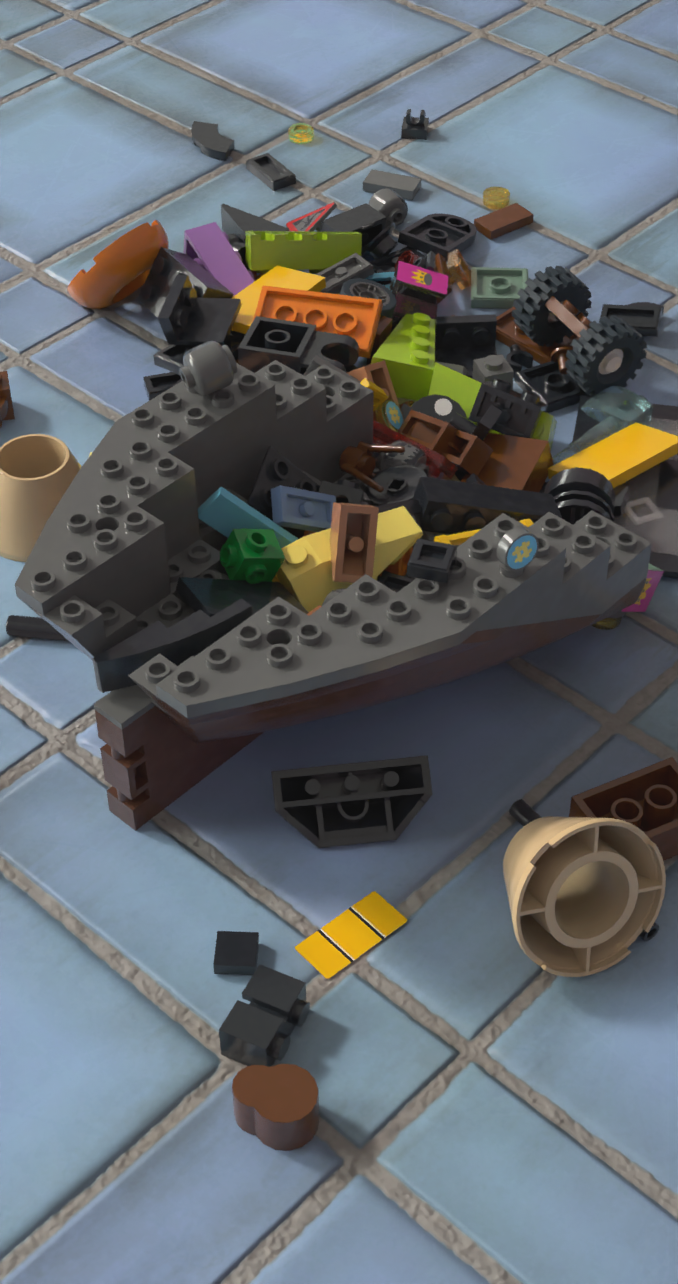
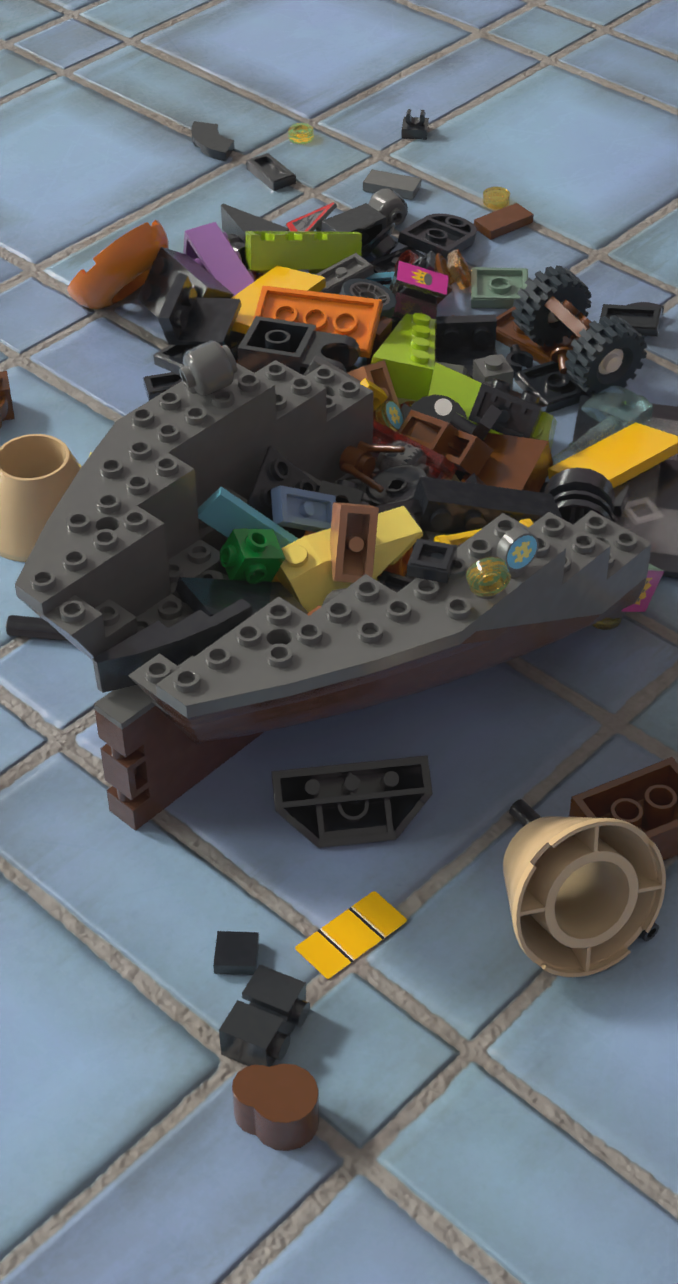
none -> clear yellow tile [466,557,511,596]

